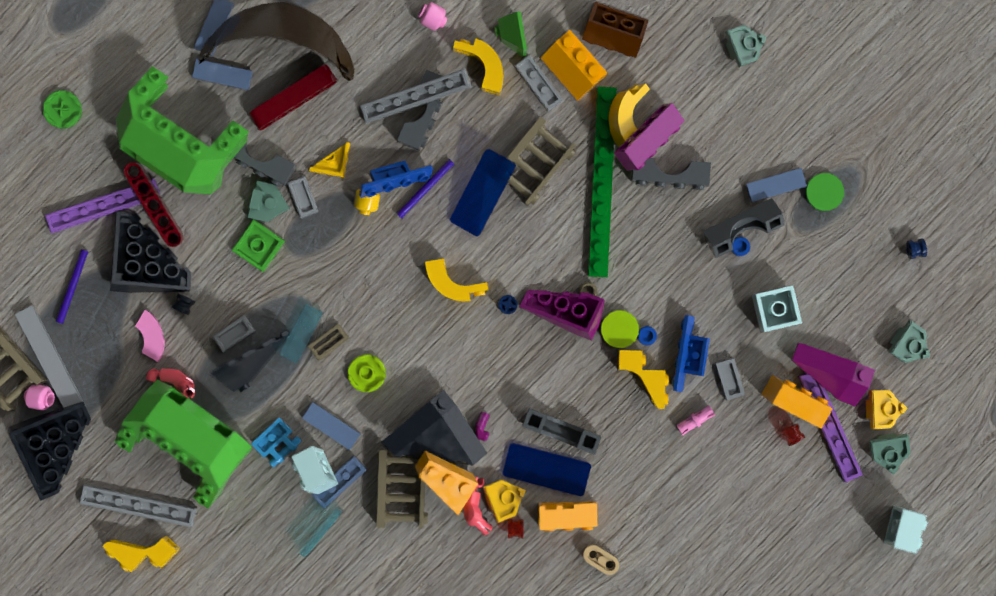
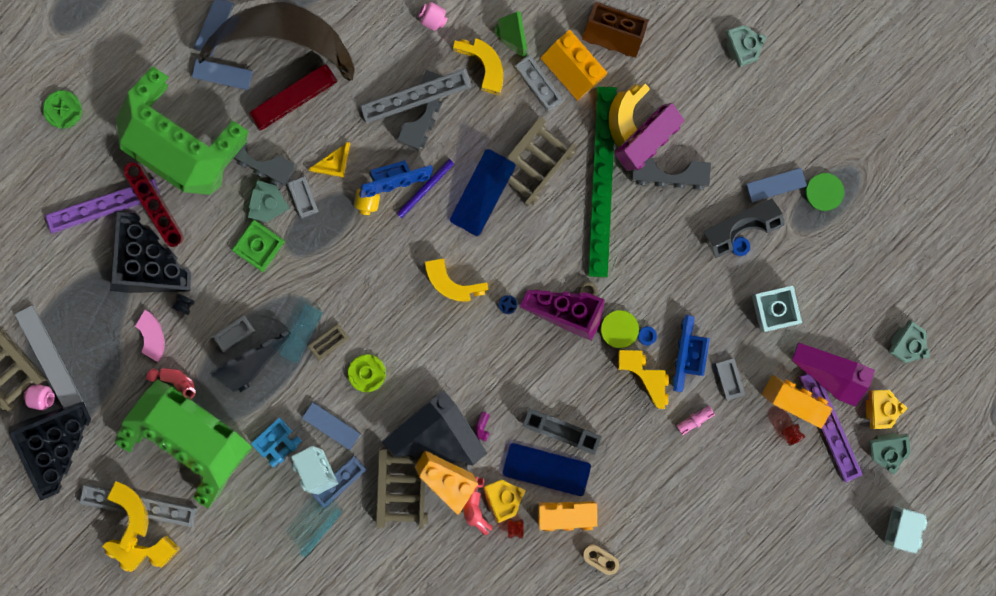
dark purple bar [56,249,88,324] -> none
dark blue wheel [906,238,927,259] -> none
none -> yellow arch [107,481,148,552]

